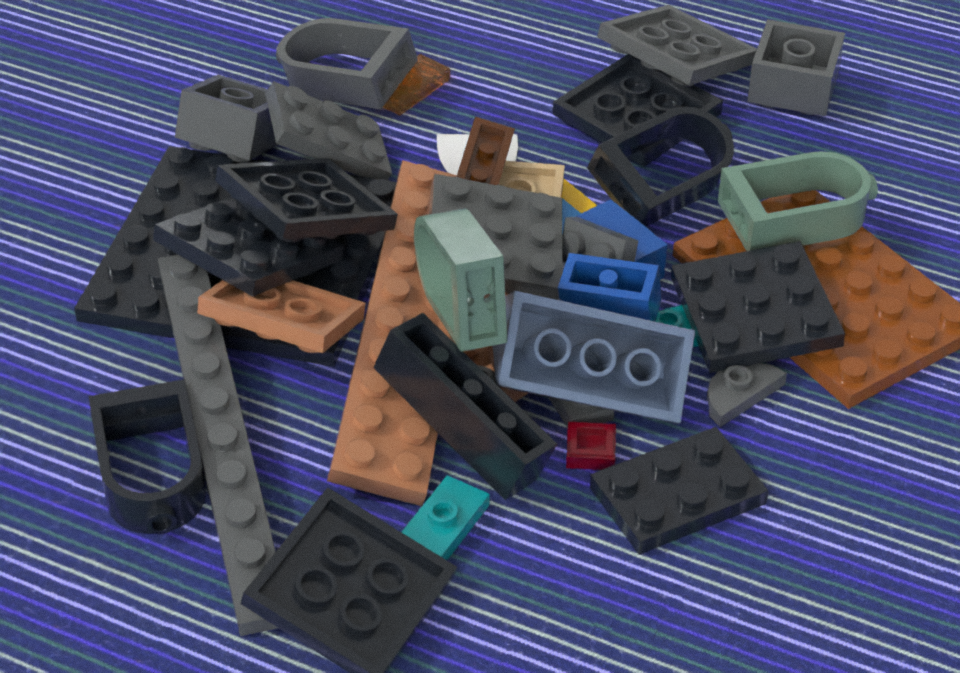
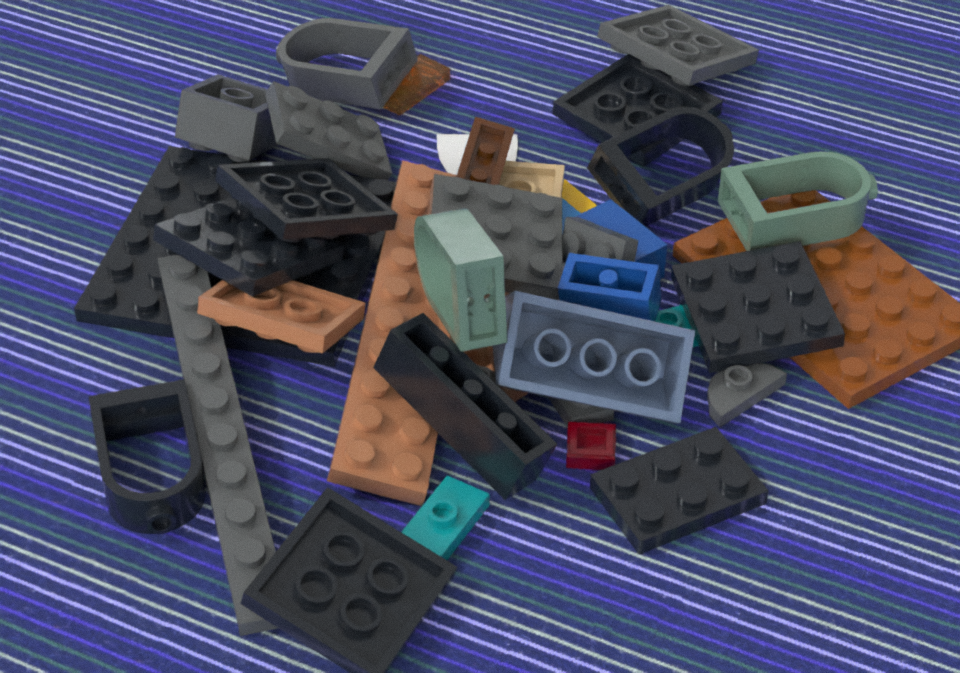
dark grey brick [747,19,845,116] -> none

